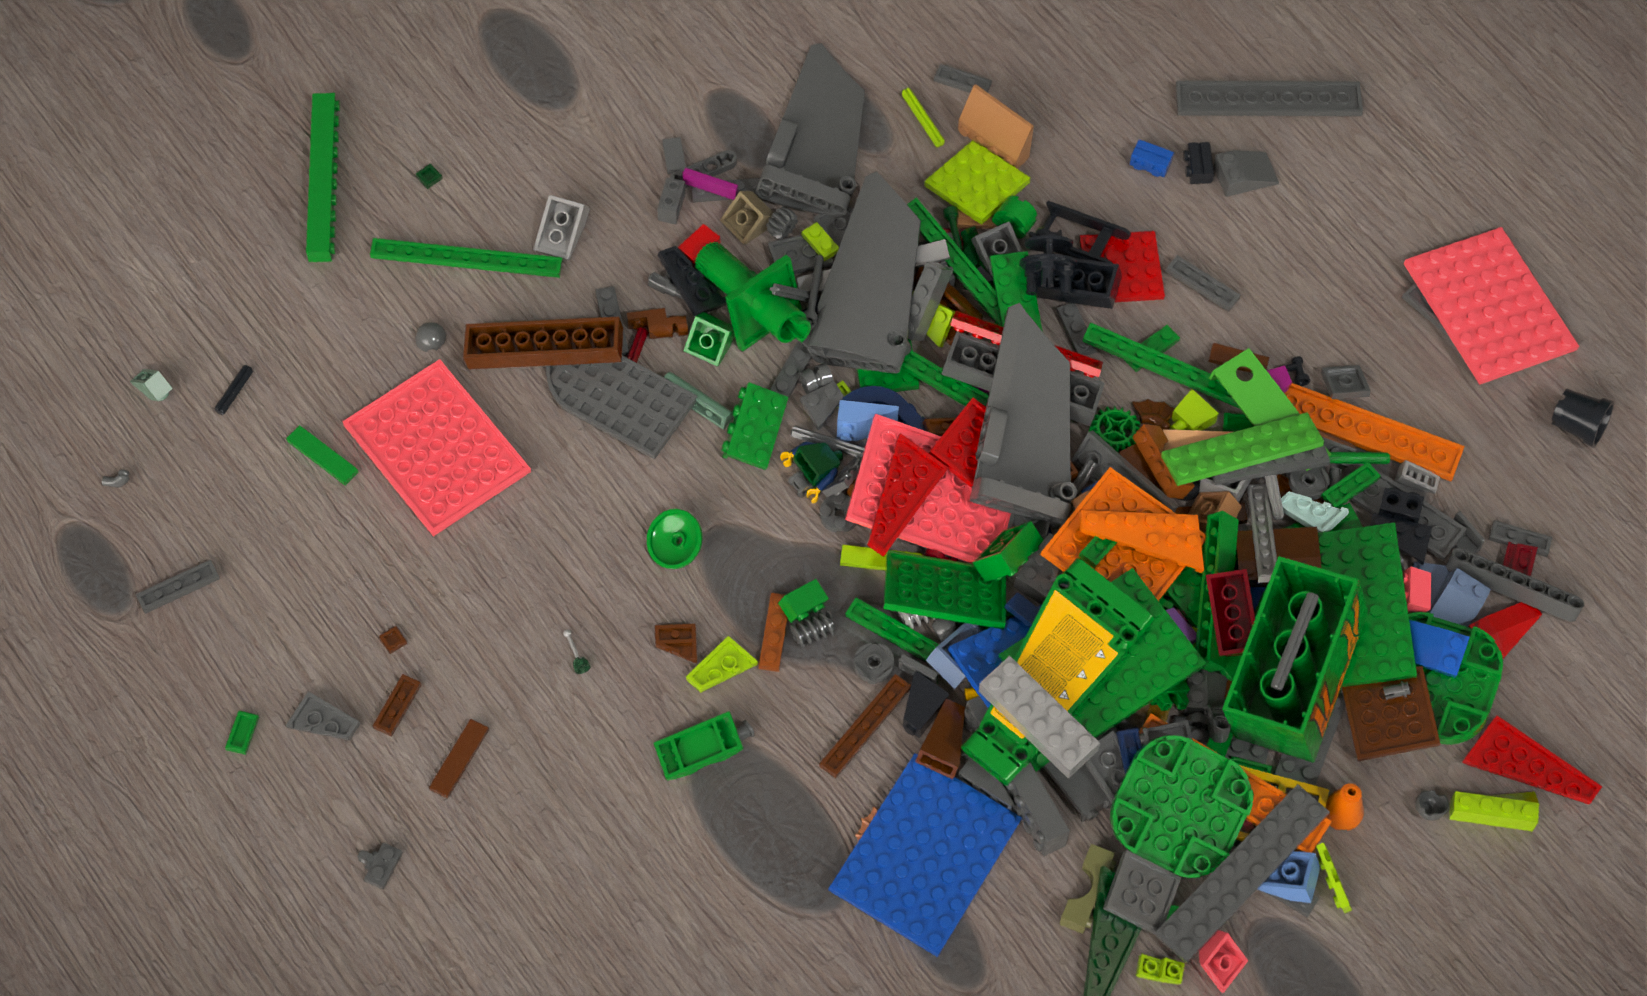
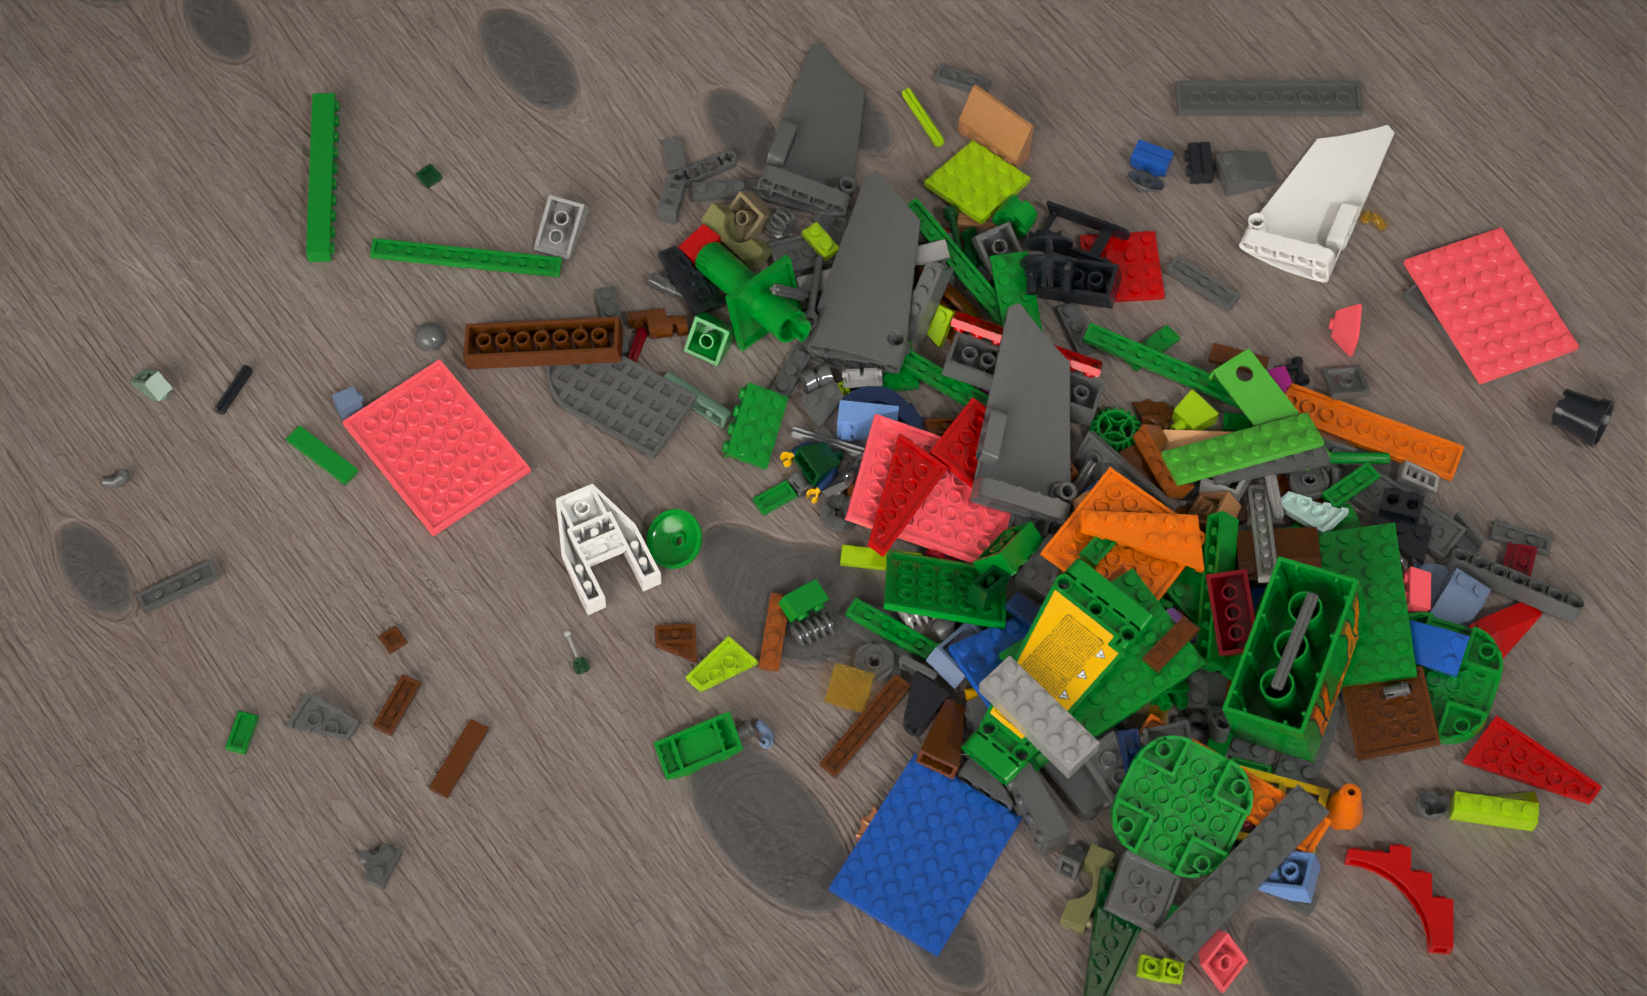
magenta tile [683,168,738,200] -> none
lime wing [1316,842,1352,913] -> none
none -> sand blue brick [332,386,365,420]
none -> white wedge [556,484,661,615]
none -> olive arch [701,203,773,269]
none -> green tile [753,480,797,516]
none -> sand blue arm [754,720,774,749]
none -> clear yellow tile [824,663,875,713]
none -> light grey hinge [842,367,882,388]
none -> dark green brick [966,565,1010,611]
none -> dark grey slope [1056,844,1087,882]
none -> dark grey dish [1128,171,1164,193]
none -> reddish brown plate [1142,616,1199,674]
none -> white panel [1239,125,1394,283]
none -> coral slope [1328,304,1362,357]
none -> red arch [1344,844,1454,955]
none -> clear yellow arm [1360,211,1388,232]

